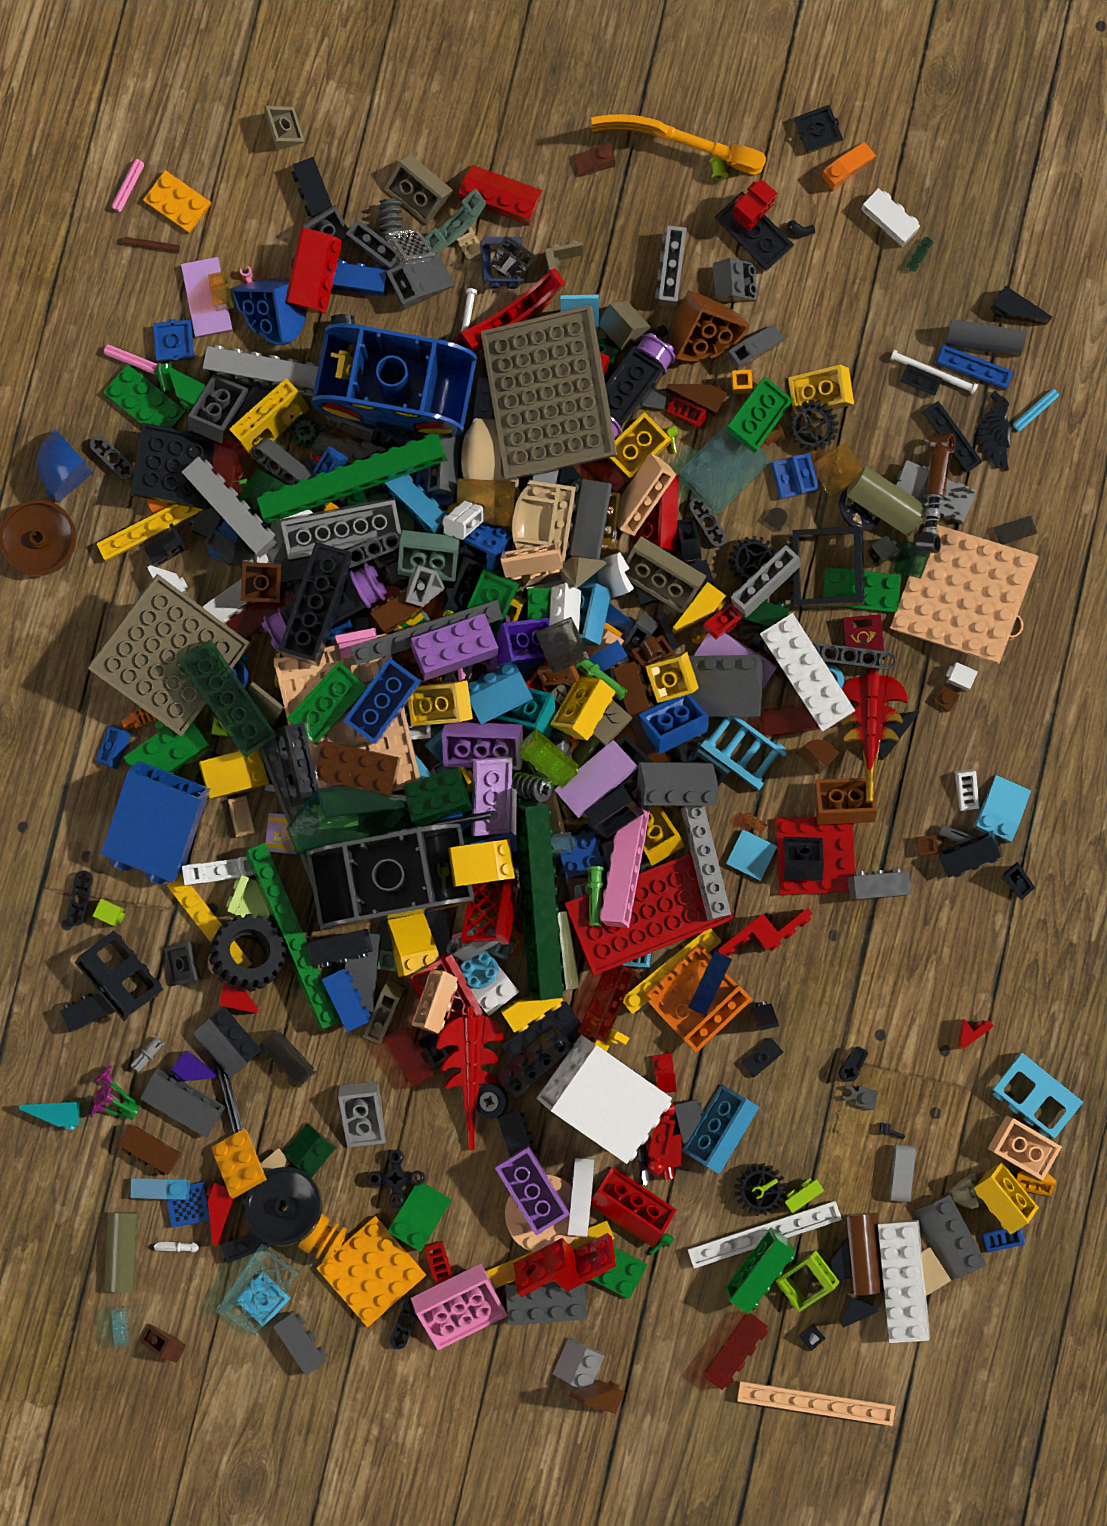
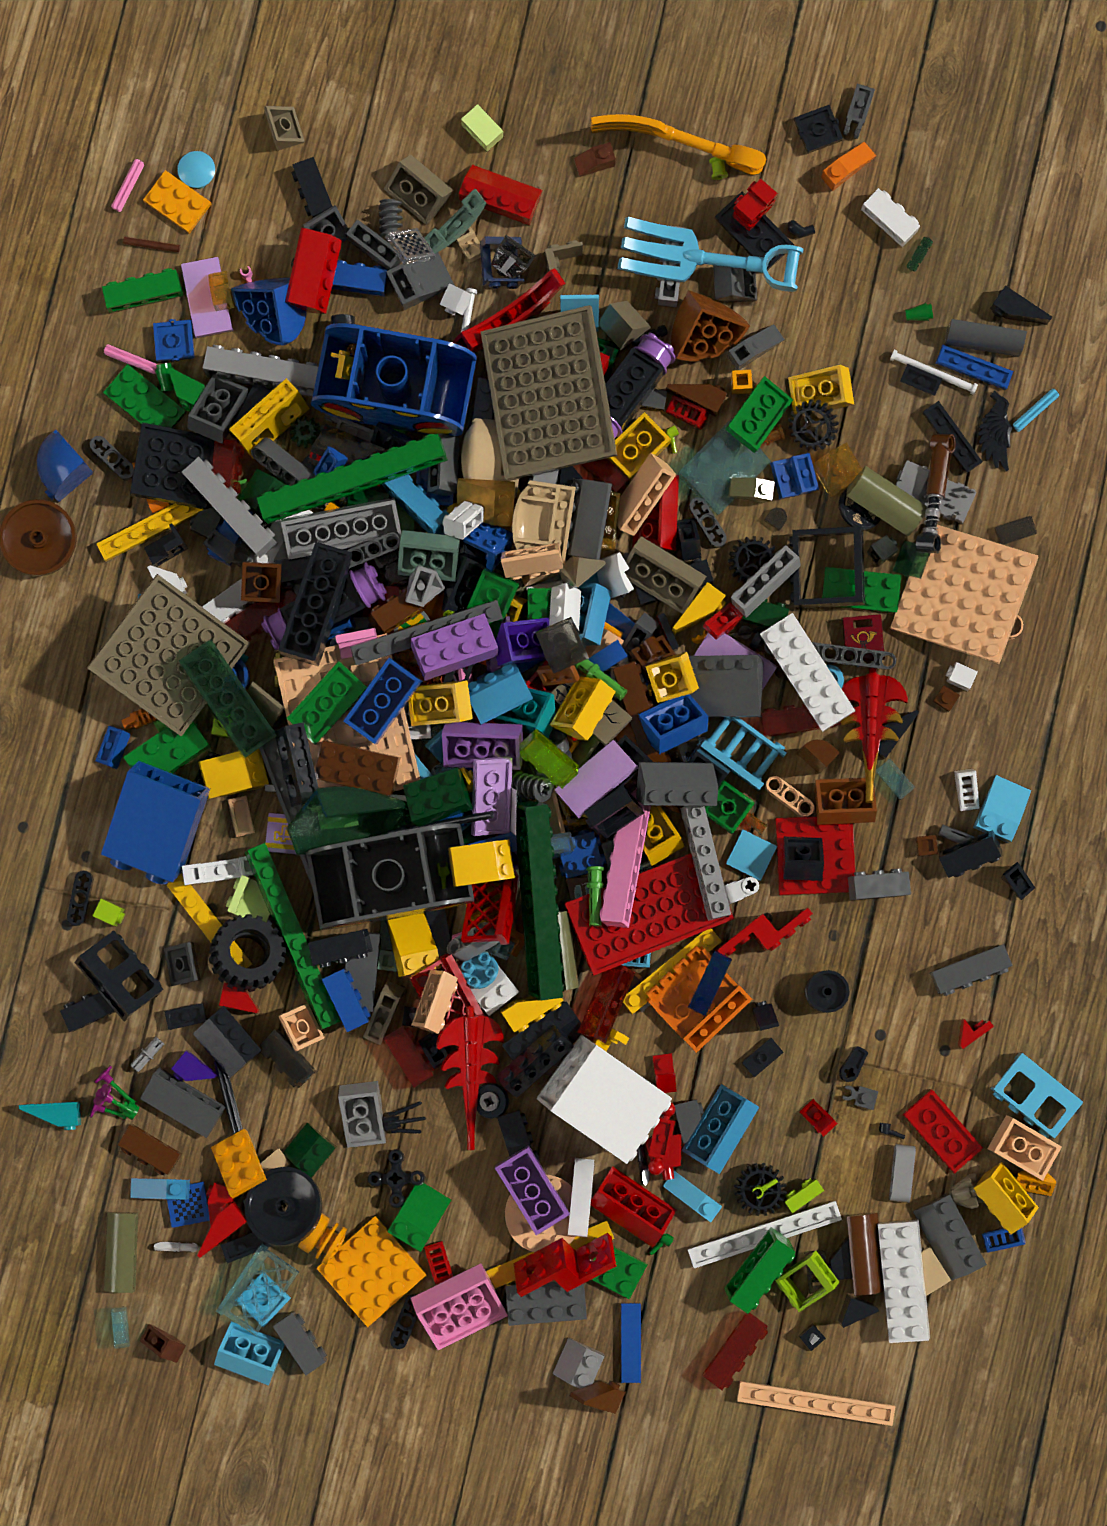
none -> green brick [102,268,183,313]
none -> black plate [164,1003,207,1030]
none -> medium azure dish [178,151,215,189]
none -> red slope [197,1202,247,1258]
none -> medium azure slope [214,1321,285,1386]
none -> light nougat slope [278,1003,324,1052]
none -> black plant [383,1101,426,1134]
none -> black slope [402,1006,418,1028]
none -> white brick [440,284,473,316]
none -> yellowish green panel [461,104,503,151]
none -> medium azure piece [617,217,803,292]
none -> blue tile [621,1303,641,1383]
none -> medium azure slope [663,1171,722,1222]
none -> green brick [705,781,754,834]
none -> white piece [724,877,759,904]
none -> olive slope [728,477,774,503]
none -> light nougat beam [765,776,814,817]
none -> red slope [800,1099,838,1137]
none -> black wheel [804,970,850,1013]
none -> dark grey hinge [843,84,875,139]
none -> clear light blue plate [876,759,915,800]
none -> red tile [902,1089,983,1174]
none -> green cone [905,303,933,321]
none -> dark grey brick [929,944,1013,996]

